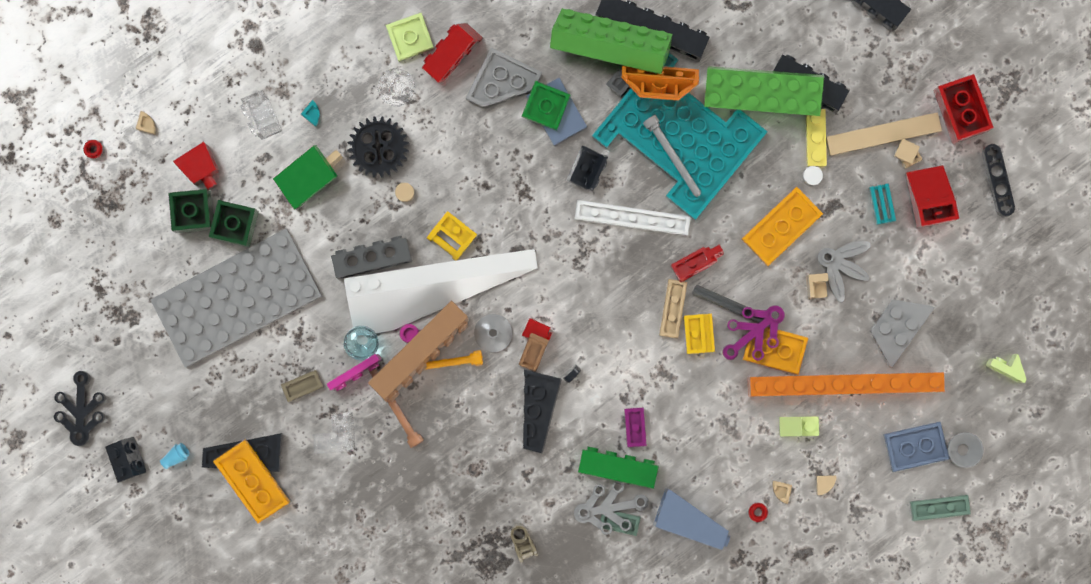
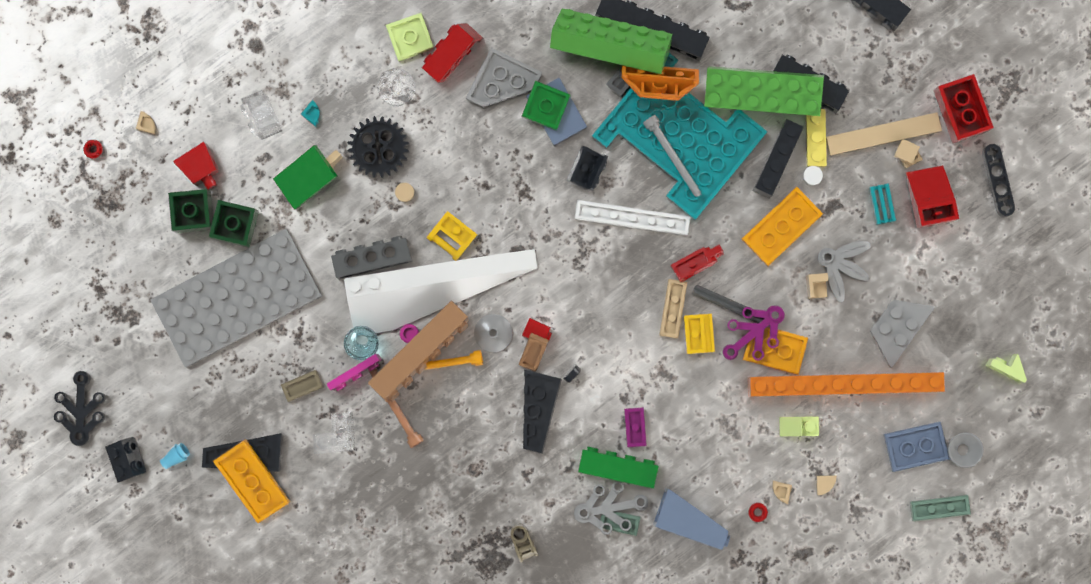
none -> black brick [752,119,804,199]

